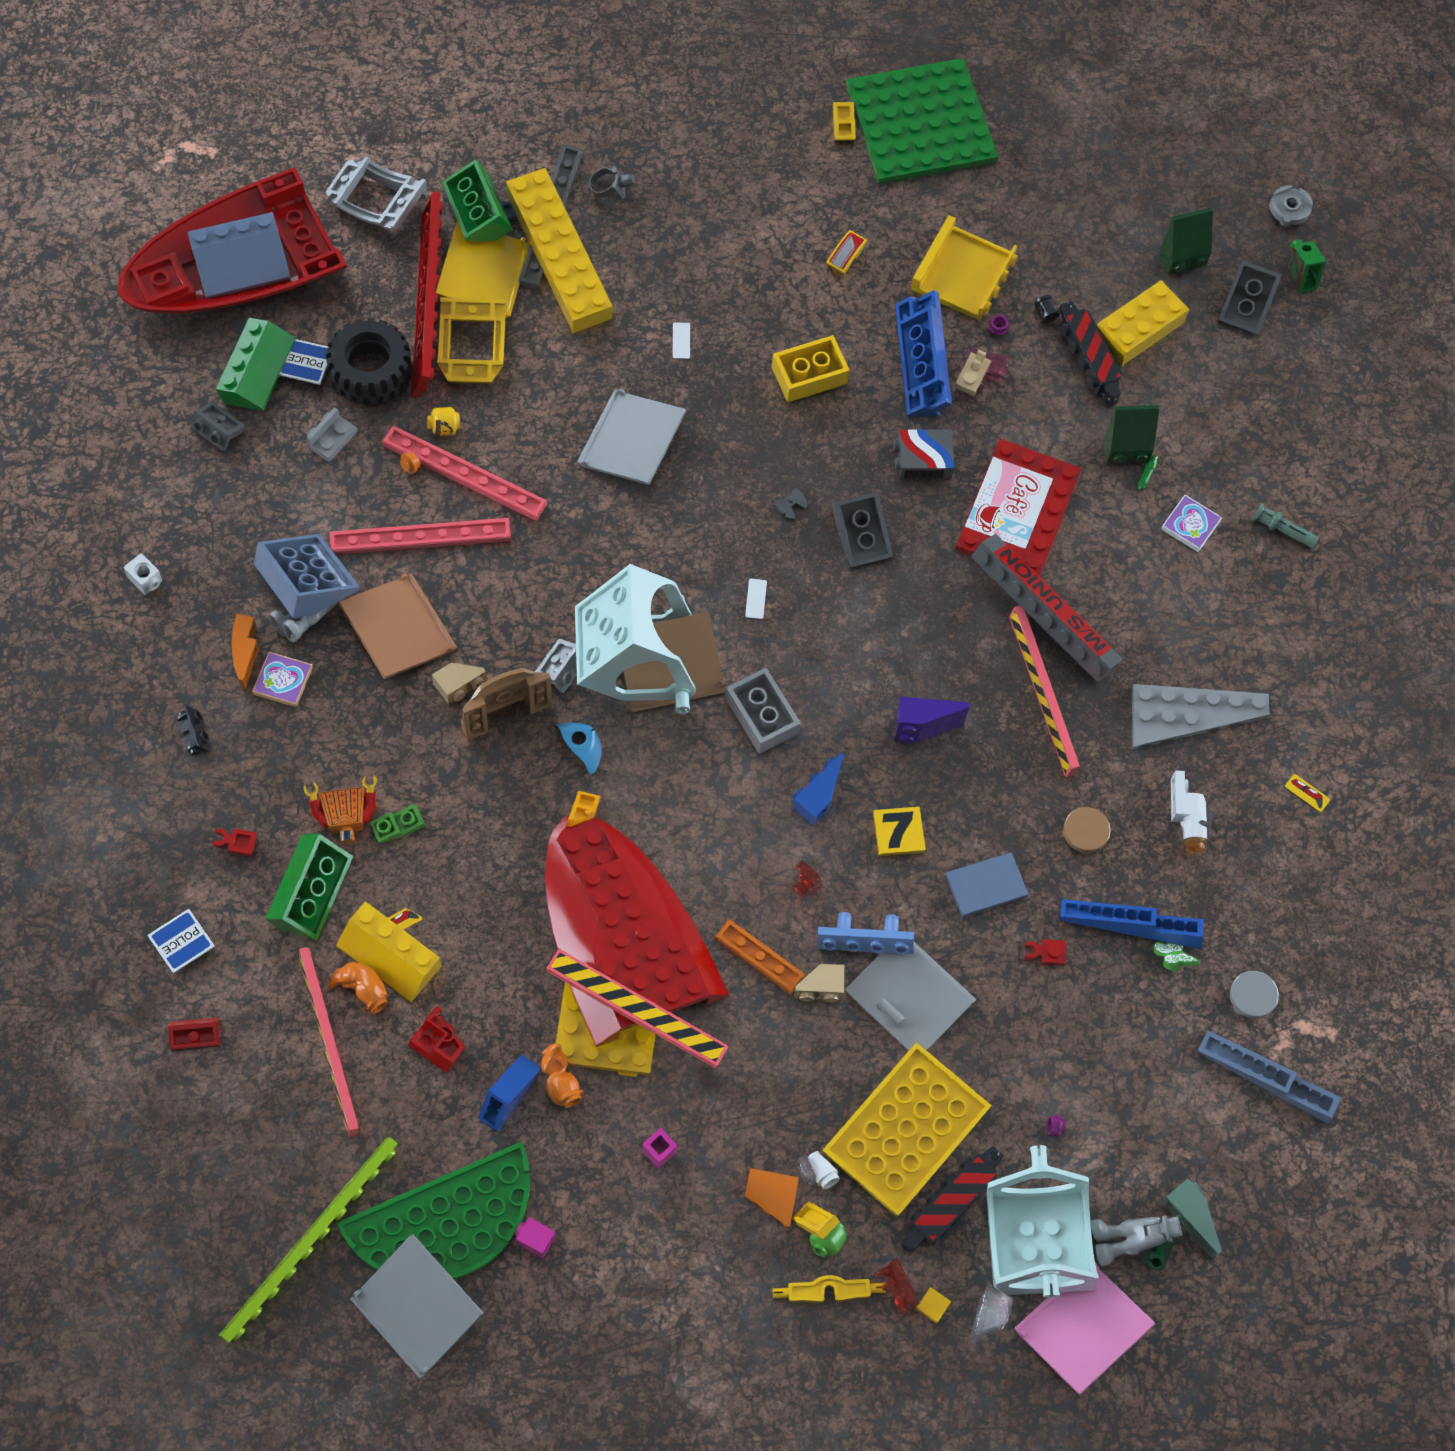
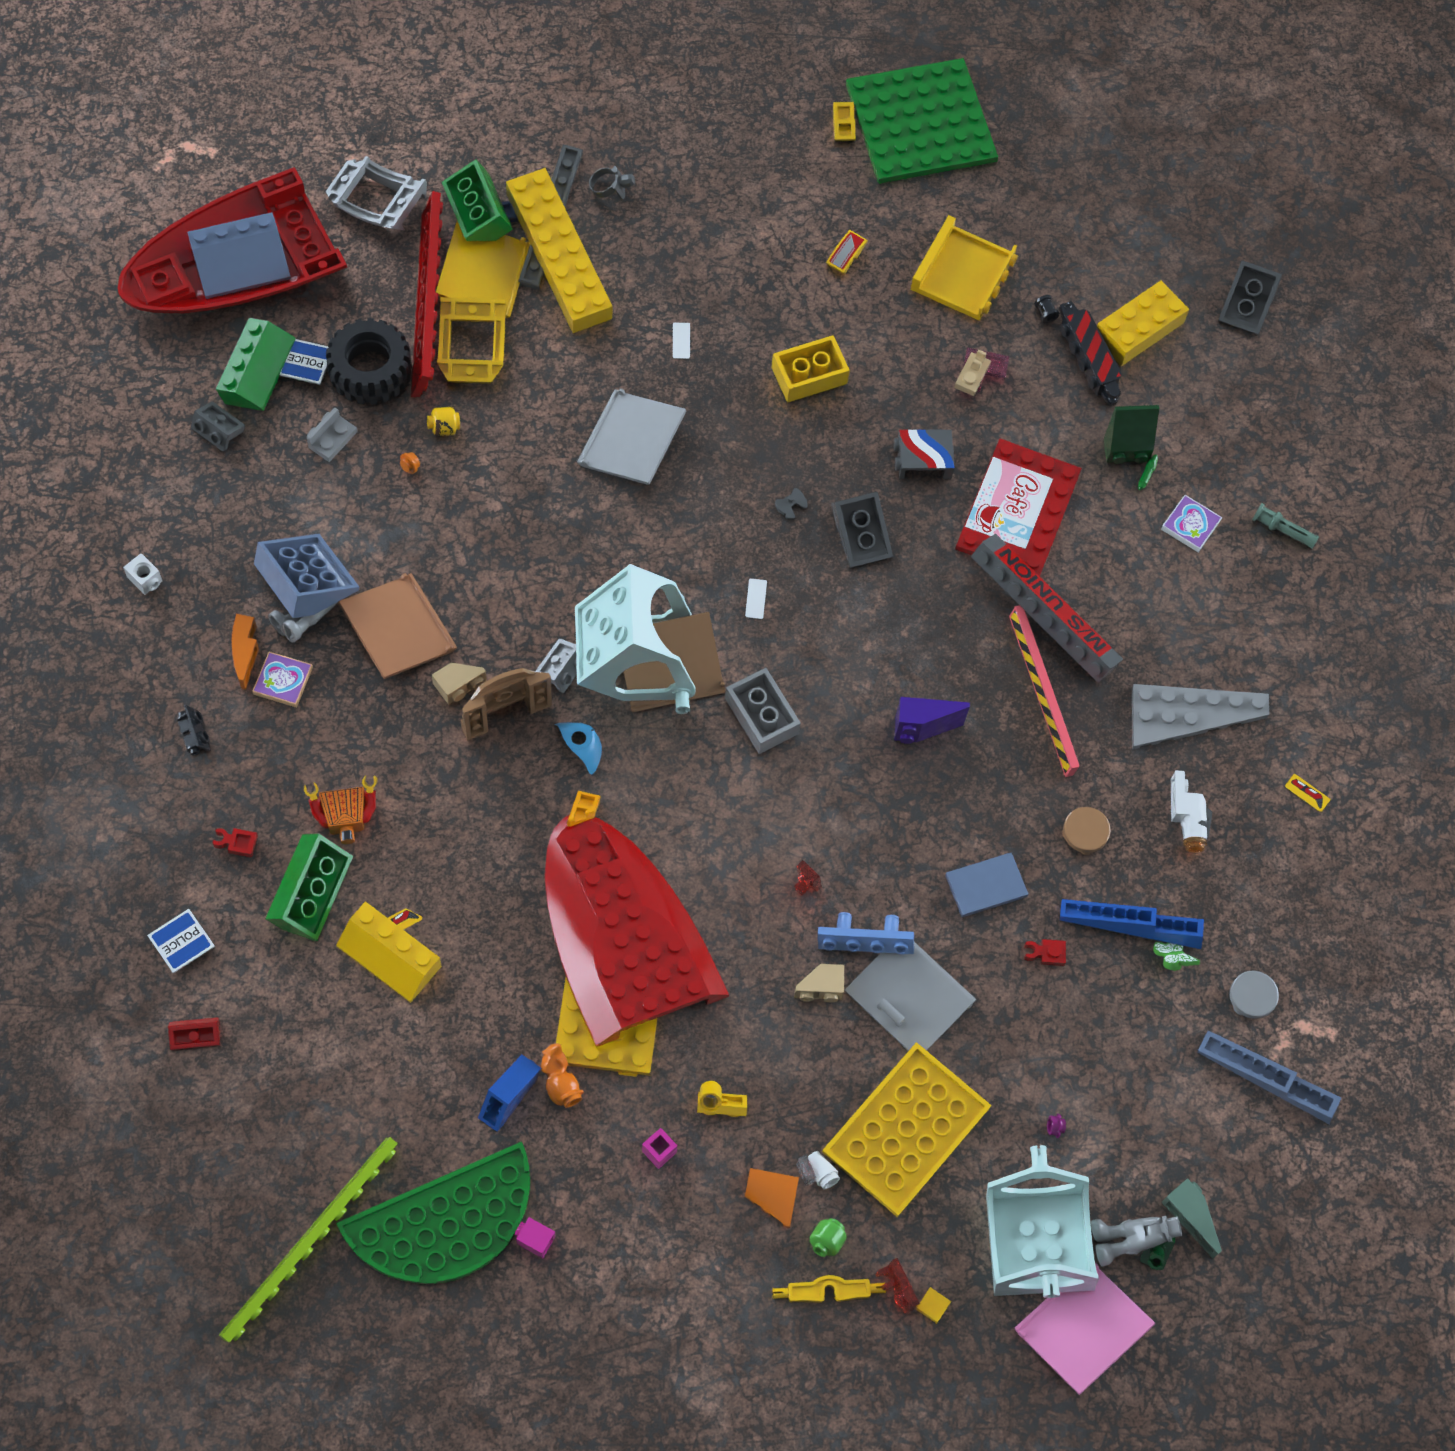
coral tile [299,947,359,1137] -> none
orange animal [328,962,388,1014] -> none
coral tile [329,518,511,555] -> none
light grey container [350,1234,483,1379] -> none
bright green slope [370,804,426,844] -> none
coral tile [382,425,547,521] -> none
red slope [407,1006,465,1073] -> none
tile [546,949,729,1069] -> none
orange tile [715,919,806,995] -> none
blue slope [792,753,843,826] -> none
yellow tile [792,1201,840,1240] -> none
yellow tile [873,806,926,857] -> none
blue slope [895,290,952,417] -> none
black hinge [902,1146,1004,1253] -> none
clear slope [968,1285,1013,1345] -> none
magenta plate [989,315,1010,336] -> none
dark green slope [1159,208,1213,274] -> none
light grey plate [1269,185,1313,227] -> none
green torso [1288,239,1326,293] -> none
none -> yellow plate [697,1081,747,1117]

